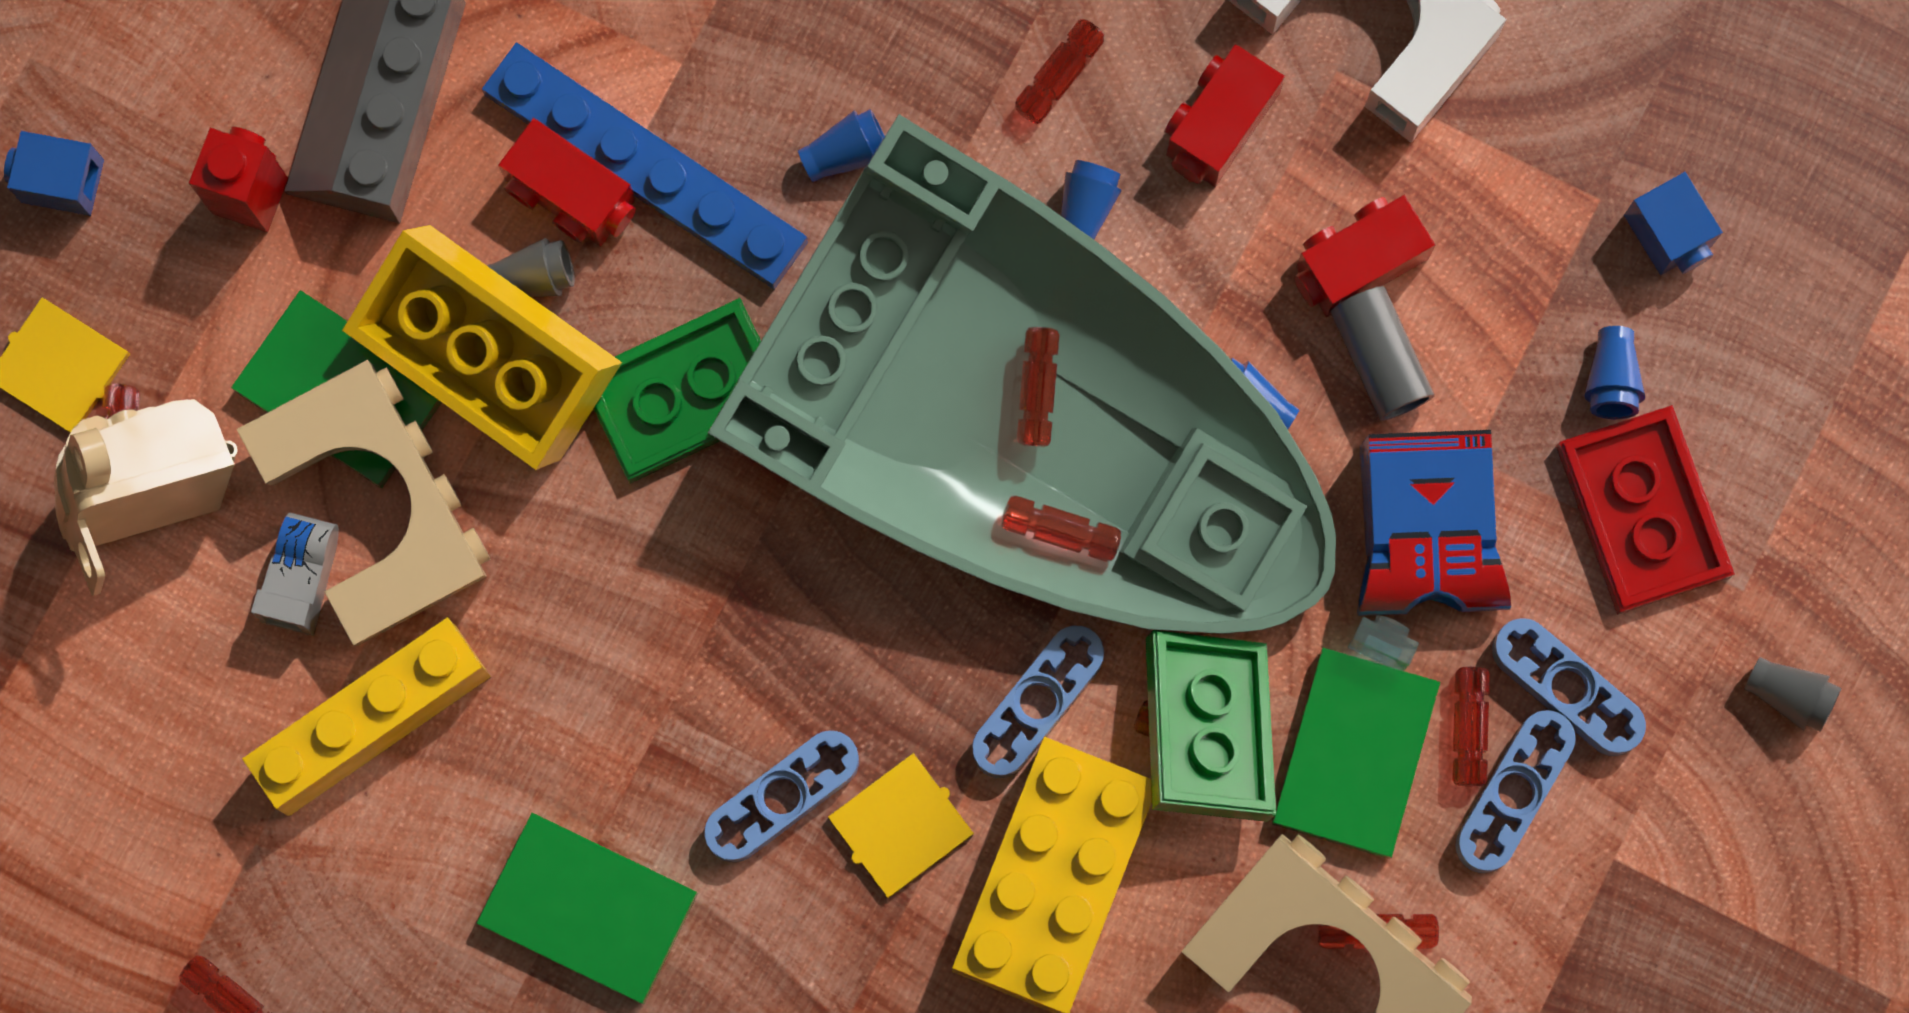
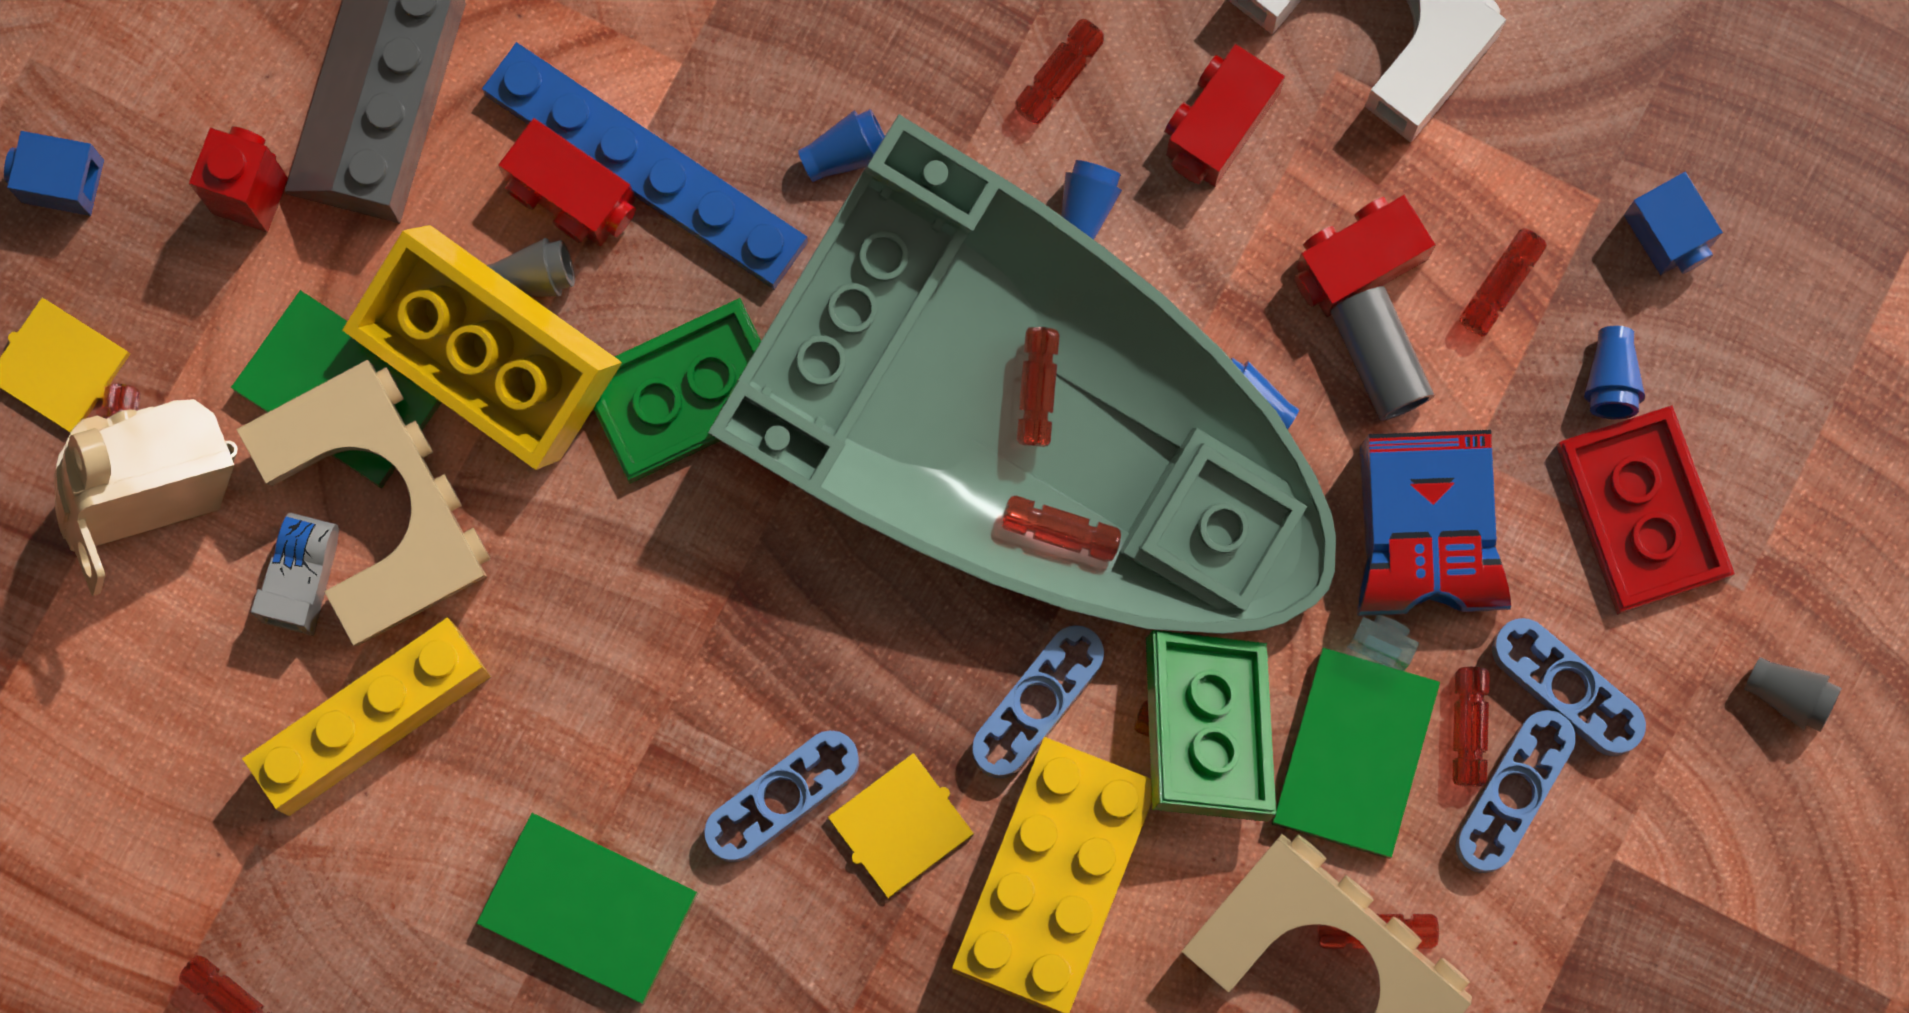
none -> clear red axle [1460,228,1547,337]

